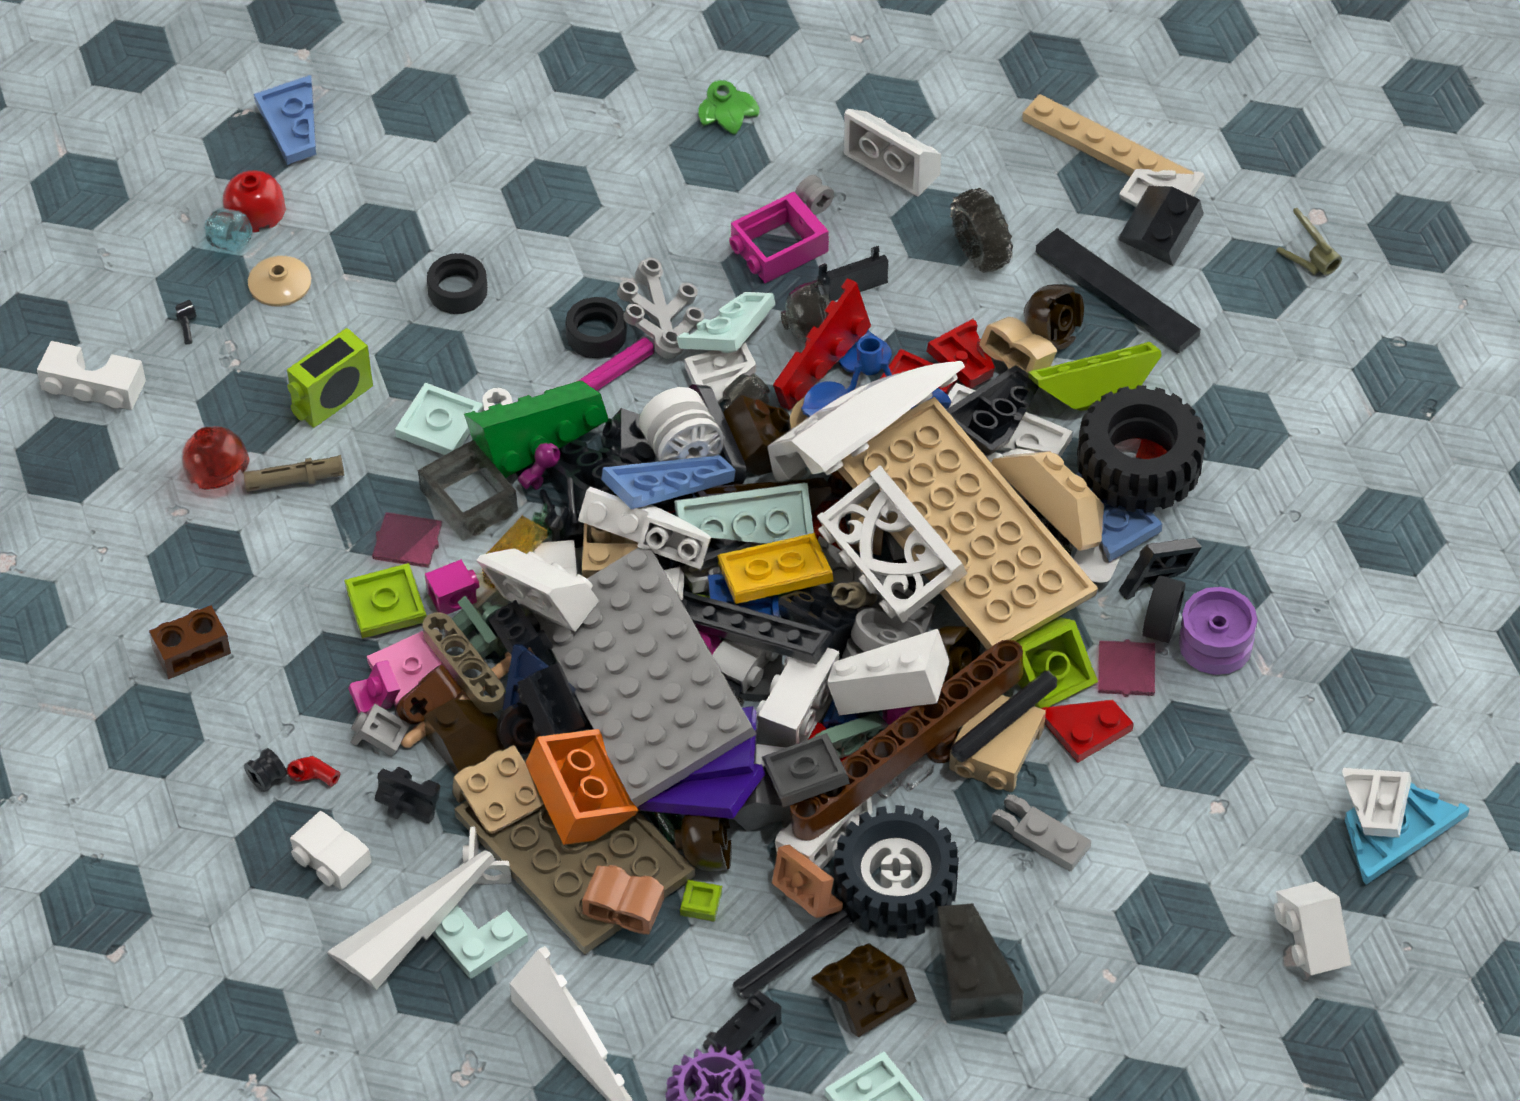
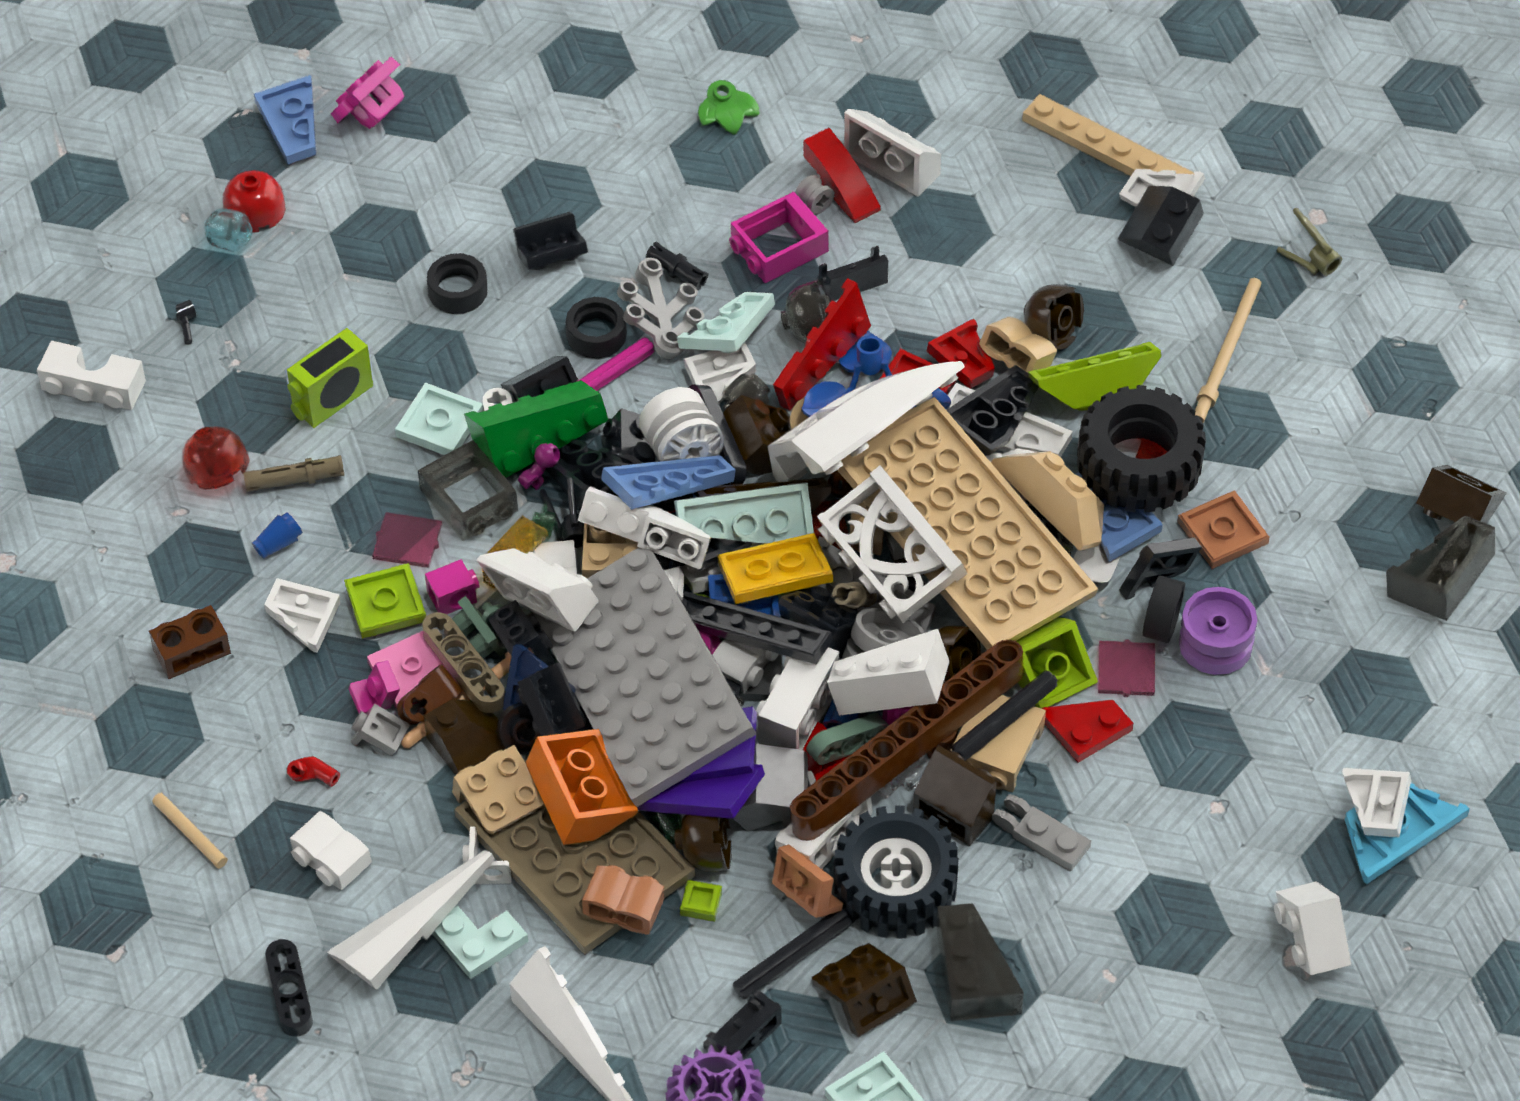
black wheel [244,748,287,792] -> none
tan dish [248,256,311,307] -> none
black hips [375,767,440,823] -> none
black hand [545,505,570,542] -> none
dark grey tile [762,733,850,808] -> none
clear smoke gear [950,187,1013,273] -> none
black tile [1036,228,1201,354] -> none
none -> tan bar [152,793,228,869]
none -> blue cone [252,512,303,559]
none -> white wing [264,578,341,653]
none -> black beam [265,939,313,1037]
none -> dark pink piece [331,56,405,129]
none -> black panel [501,356,578,402]
none -> black bracket [513,212,588,270]
none -> black pin [646,241,708,290]
none -> red slope [803,128,881,223]
none -> dark brown slope [913,745,997,846]
none -> nougat tile [1177,490,1270,569]
none -> tan bar [1195,278,1262,423]
none -> clear smoke wedge [1386,516,1495,621]
none -> dark brown slope [1416,465,1507,534]

